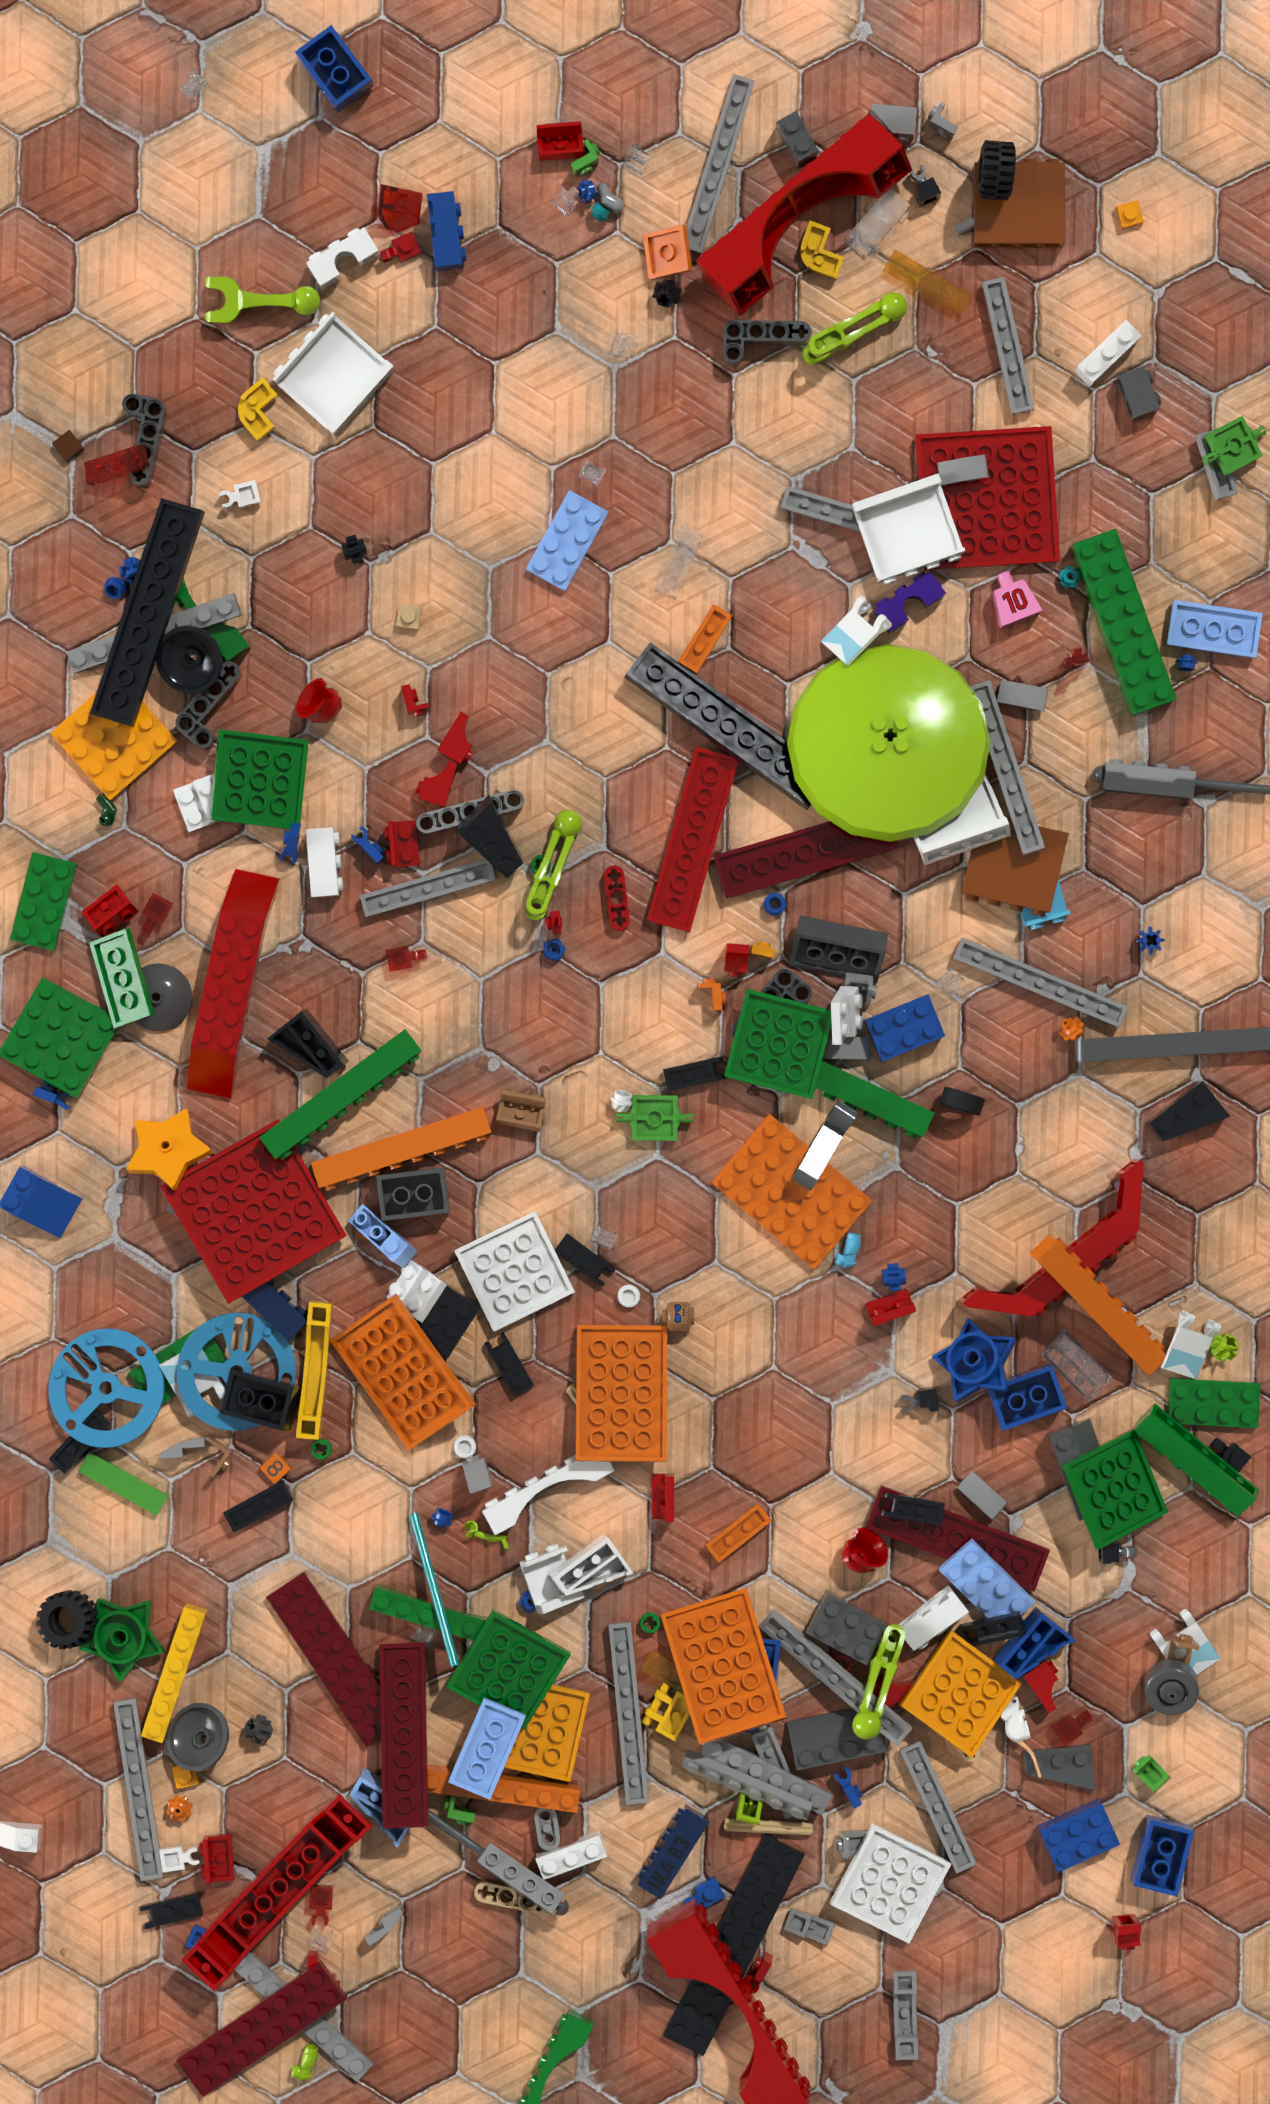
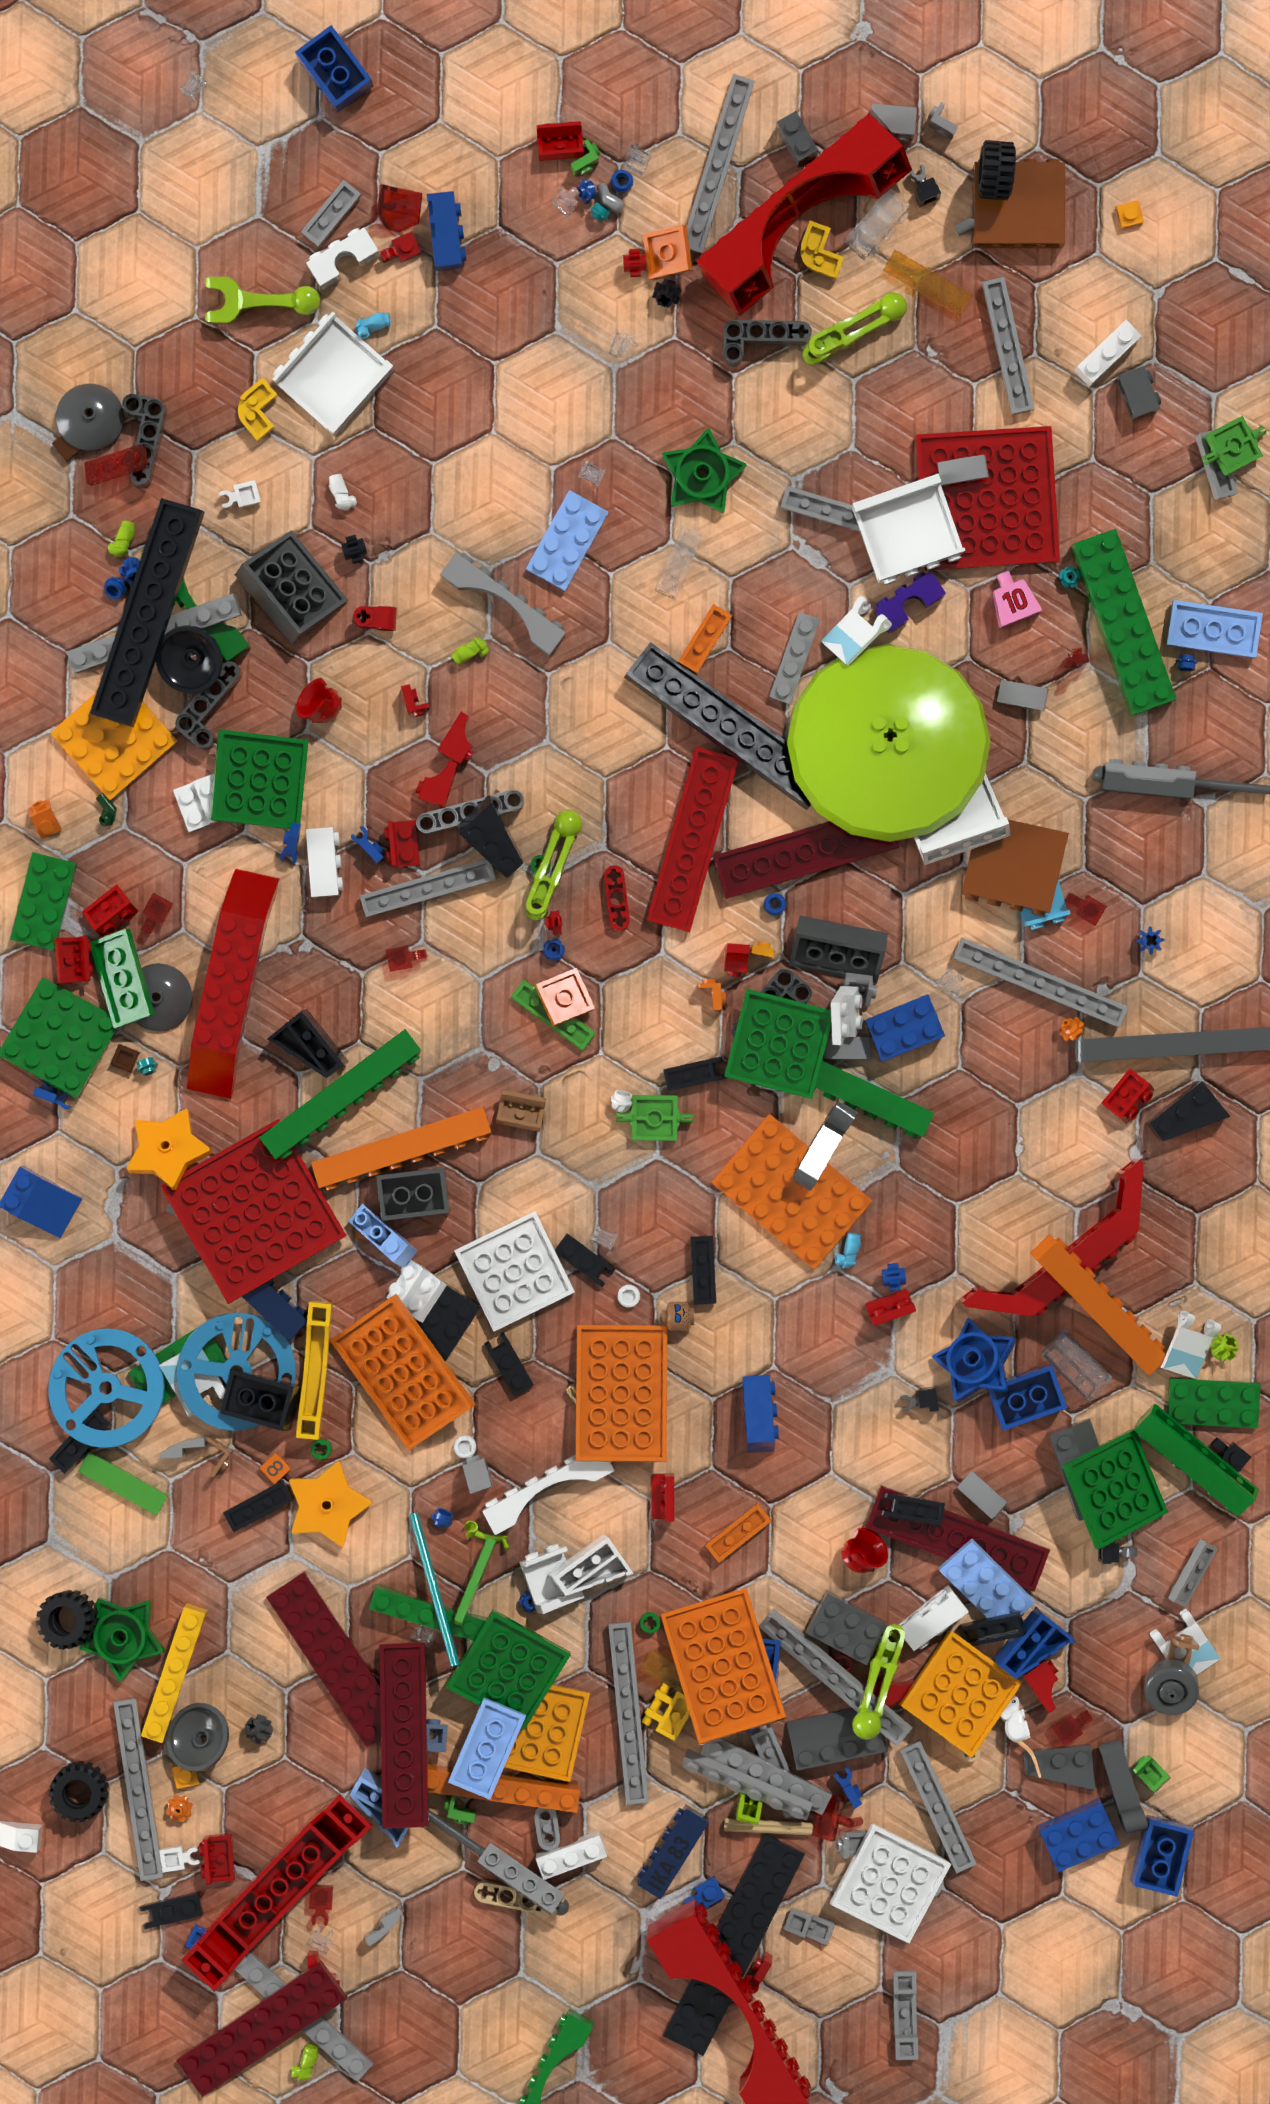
tan plate [396,603,422,630] -> none
black tyre [940,1087,985,1116] -> none
light grey plate [970,680,1045,856] -> none
red arch [1112,1914,1142,1951] -> none
none -> orange bracket [28,799,62,839]
none -> black tyre [49,1761,109,1823]
none -> red bracket [54,936,93,984]
none -> dark grey dish [56,384,124,451]
none -> lime arm [108,521,136,557]
none -> reddish brown tile [110,1044,140,1073]
none -> teal plate [136,1057,158,1076]
none -> dark grey slope [235,530,348,645]
none -> light orange plate [289,1460,372,1547]
none -> light grey plate [301,180,362,248]
none -> white arm [328,474,357,511]
none -> red piece [353,606,397,631]
none -> medium azure arm [355,312,391,339]
none -> sand blue brick [427,1719,448,1752]
none -> light grey arch [440,553,566,657]
none -> lime arm [451,637,489,666]
none -> bright green tile [454,1537,496,1628]
none -> bright green tile [510,979,596,1051]
none -> plate [535,968,595,1027]
none -> blue plate [611,170,633,193]
none -> red gear [623,248,647,278]
none -> green plate [662,428,747,514]
none -> black plate [690,1235,716,1305]
none -> blue wedge [742,1375,779,1453]
none -> light grey plate [769,612,820,705]
none -> clear red plate [812,1792,863,1842]
none -> clear red plate [1064,893,1107,926]
none -> dark grey beam [1098,1739,1148,1834]
none -> red bracket [1101,1068,1155,1124]
none -> light grey plate [1168,1539,1218,1608]

